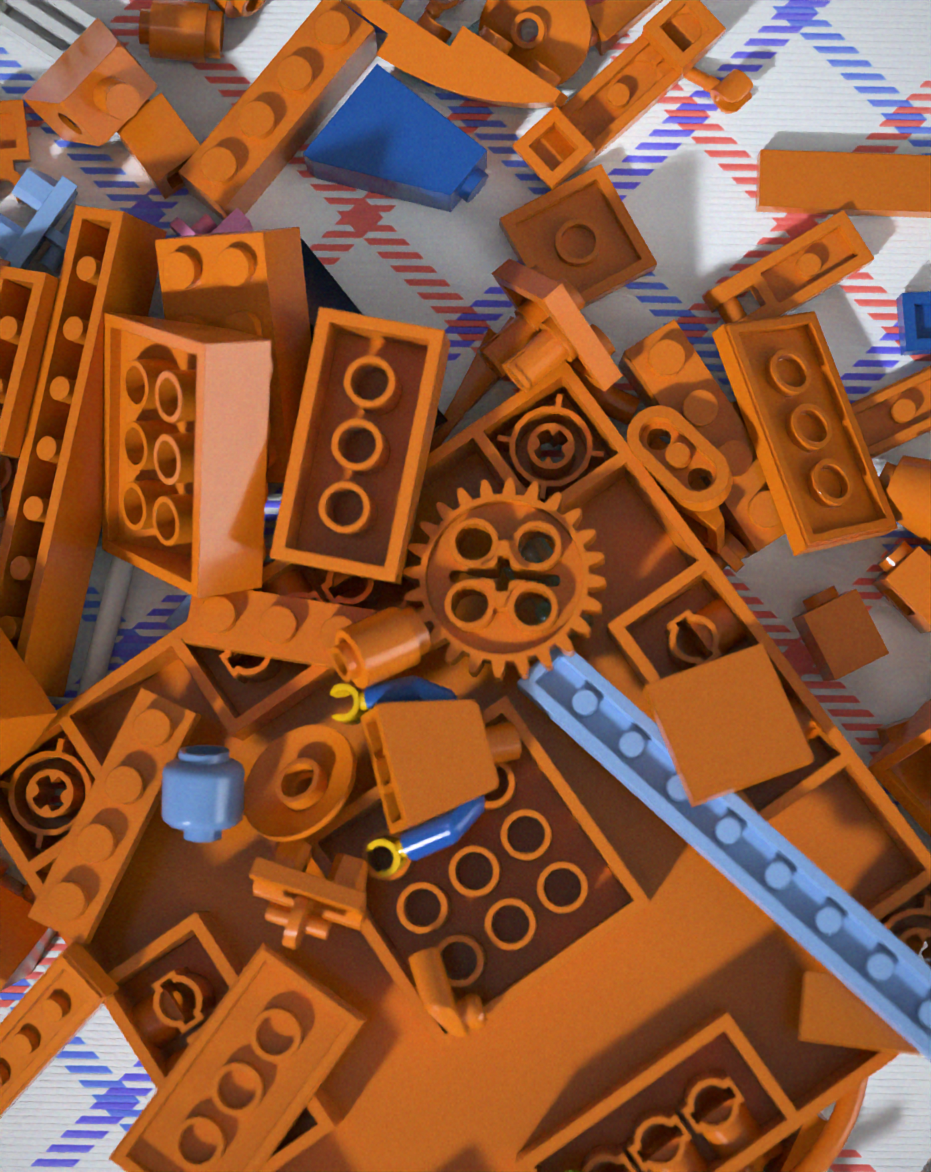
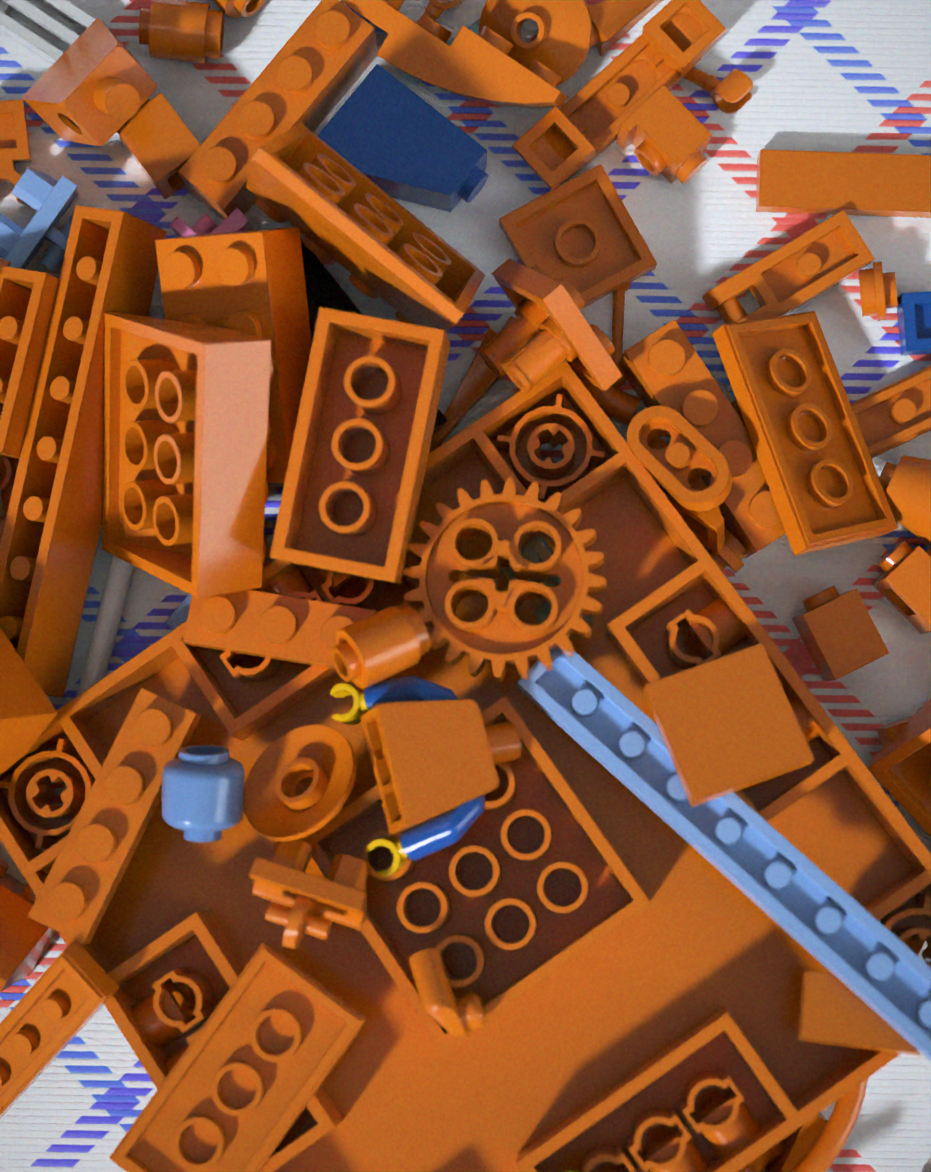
none -> orange slope [246,123,486,332]
none -> orange hinge [611,281,631,388]
none -> orange brick [616,84,712,185]
none -> orange plate [858,261,898,321]

